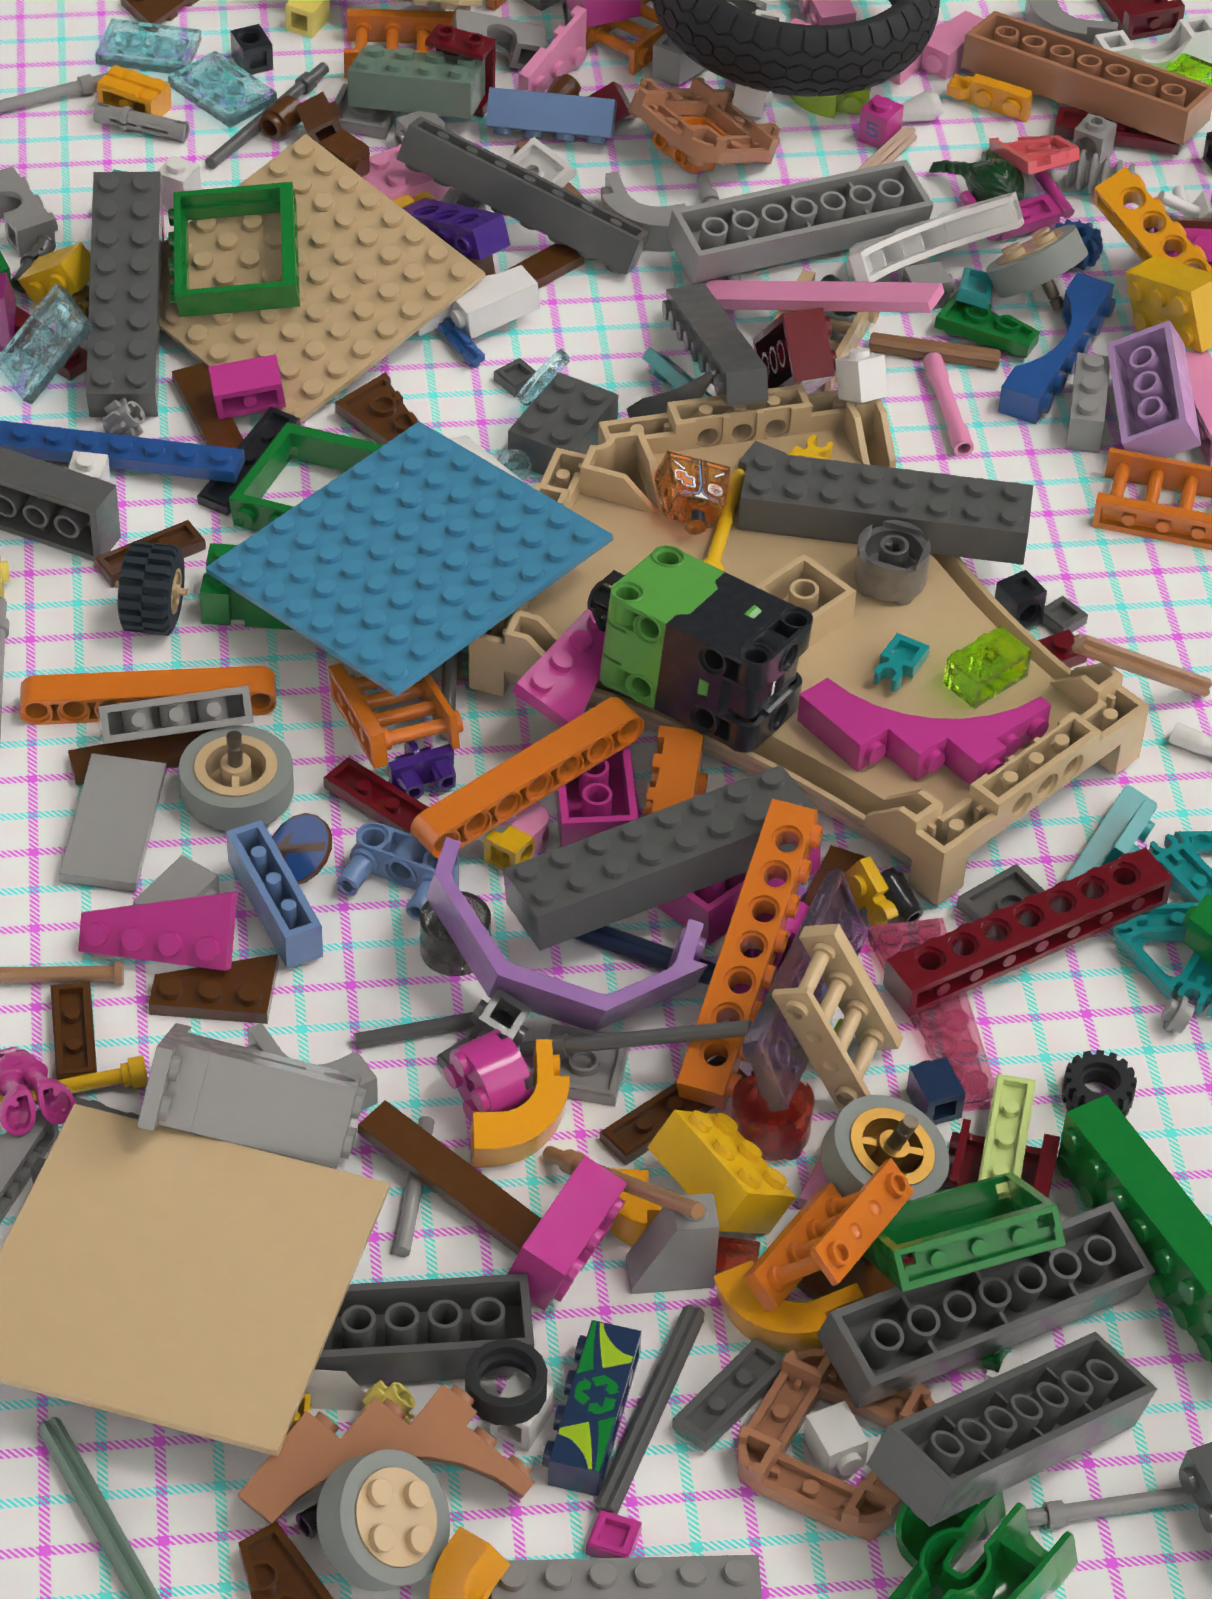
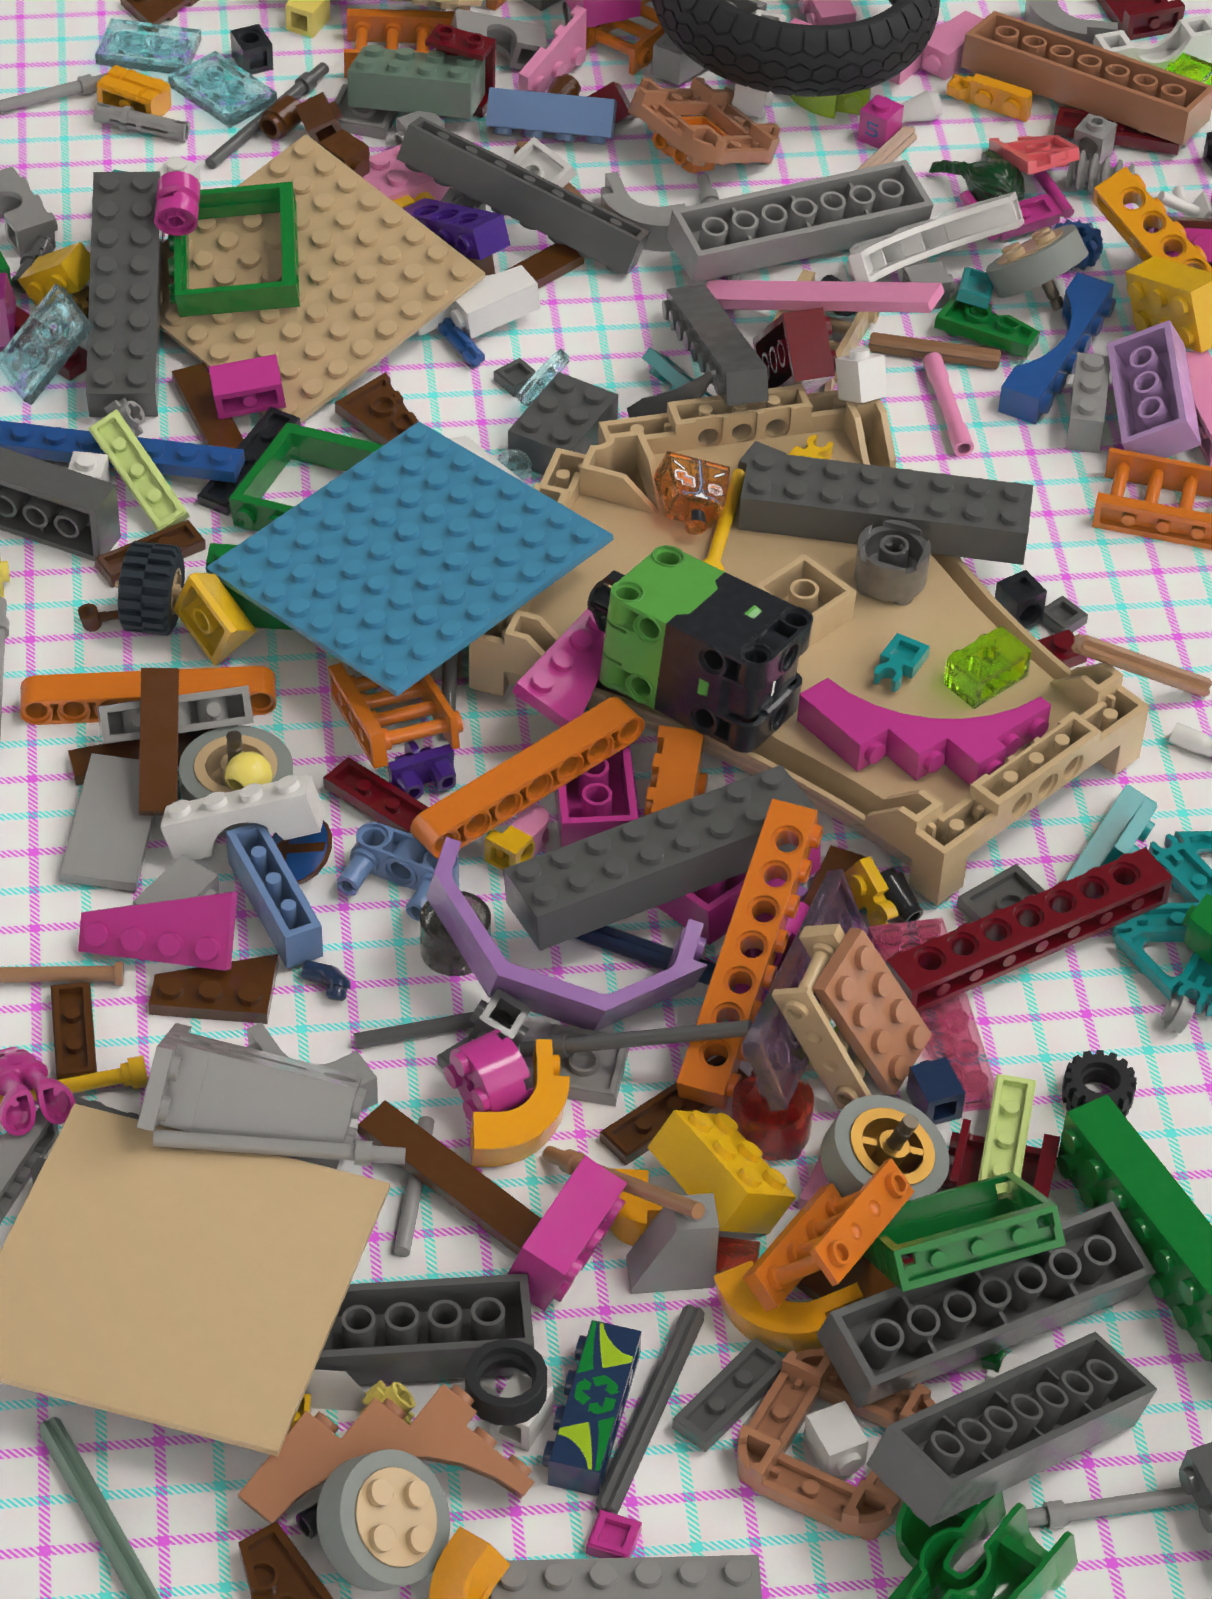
none -> reddish brown hand [78,603,119,632]
none -> yellowish green tile [88,409,190,532]
none -> reddish brown tile [139,667,179,816]
none -> light grey bar [153,1129,406,1166]
none -> dark pink wheel [154,171,201,236]
none -> white arch [160,774,325,861]
none -> yellow slope [173,573,257,666]
none -> light yellow piece [224,751,273,791]
none -> dark blue arm [302,960,351,1001]
none -> nougat plate [812,928,932,1095]

